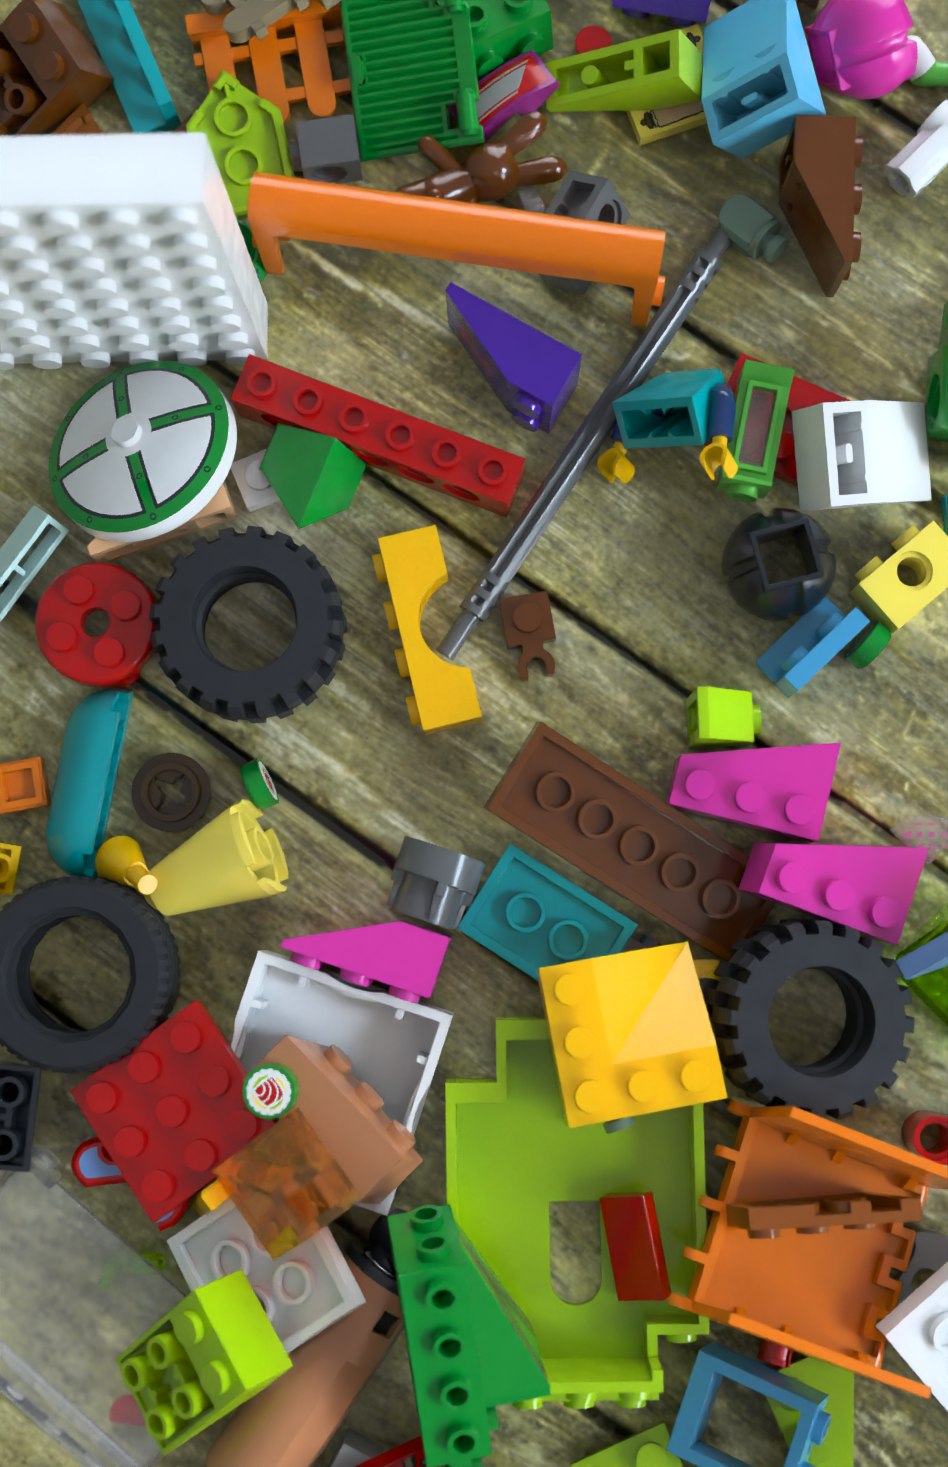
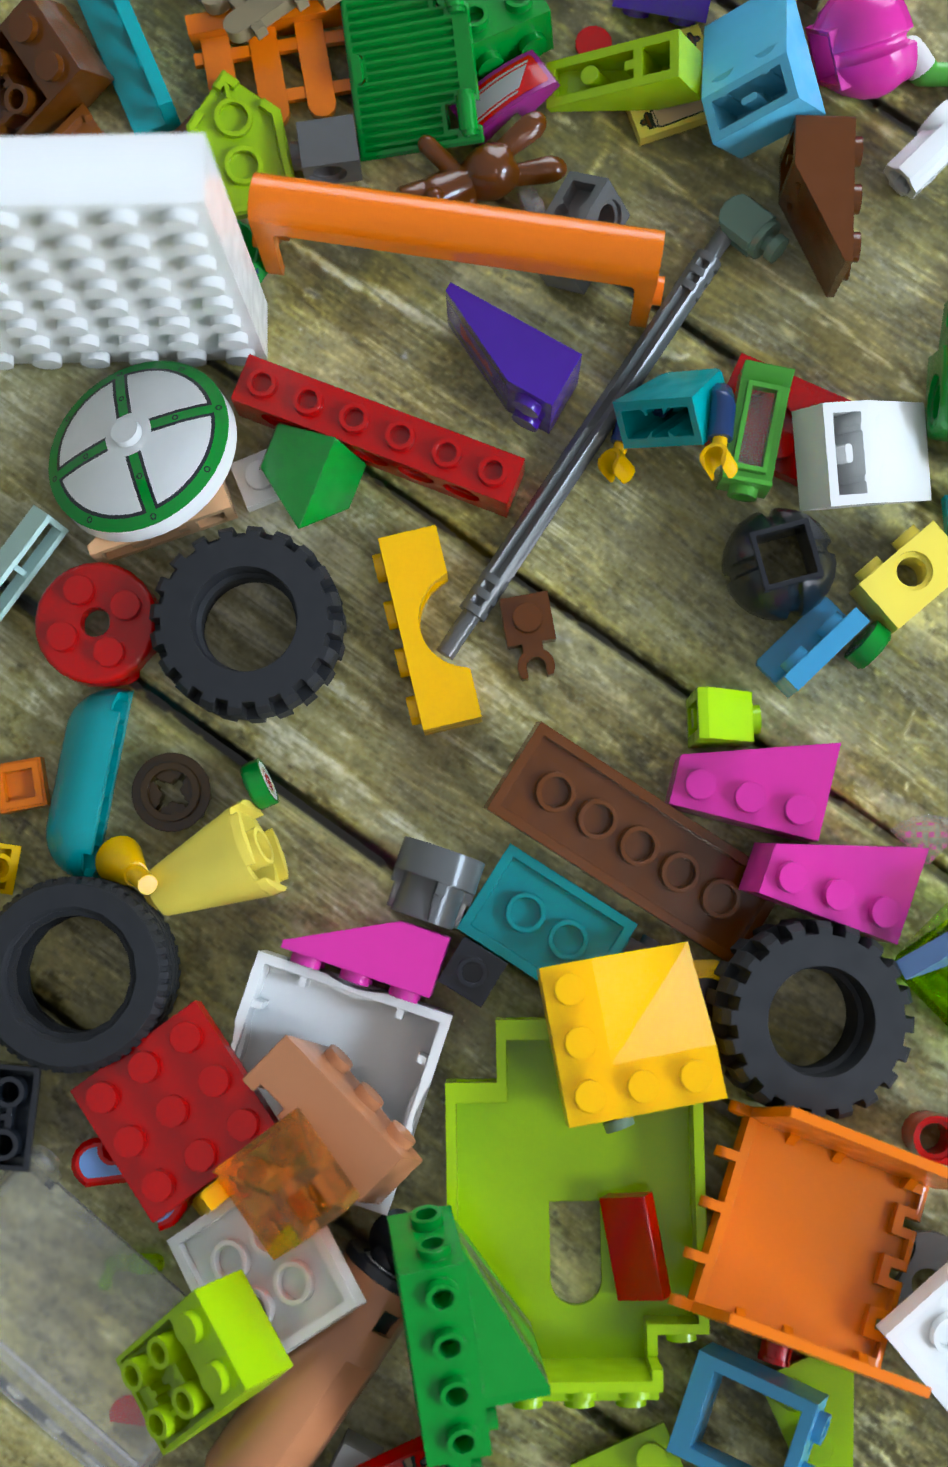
tile [243,1063,299,1119] -> none
dark orange wing [726,1192,922,1239] -> none
none -> black brick [437,936,508,1008]

